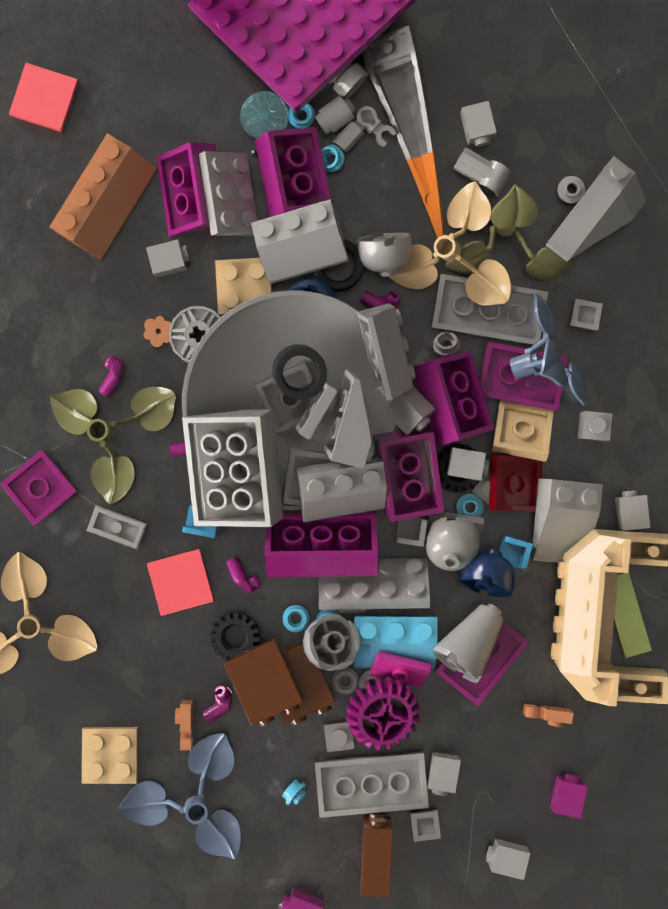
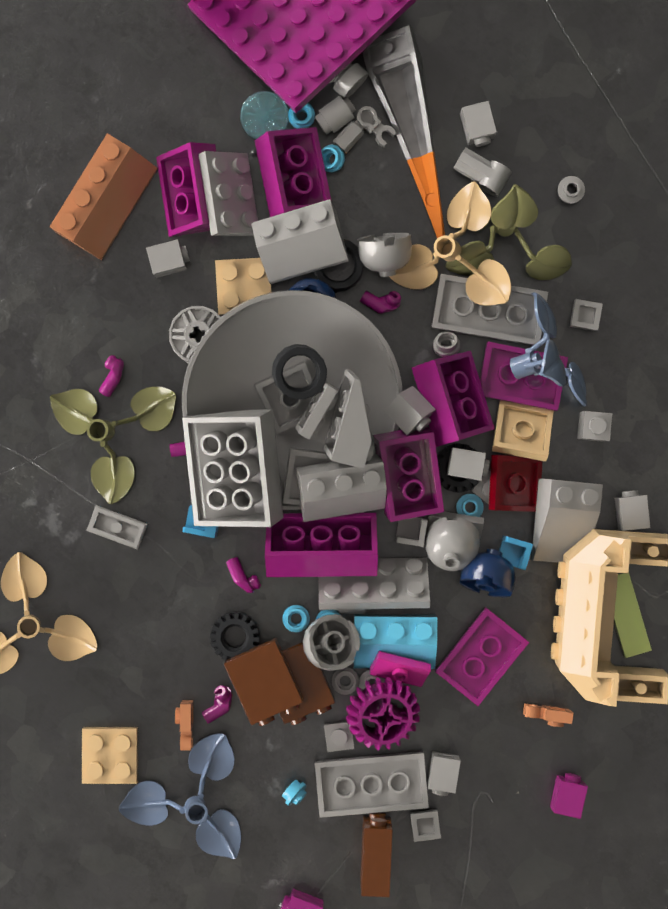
magenta plate [0,449,78,526] -> none
coral tile [9,63,79,133] -> none
nougat plant [143,316,171,348] -> none
coral tile [147,549,214,616] -> none
light grey slope [357,303,415,401] -> none
light grey cone [432,603,504,683] -> none
light grey brick [486,838,531,880] -> none
light grey wedge [546,156,646,262] -> none

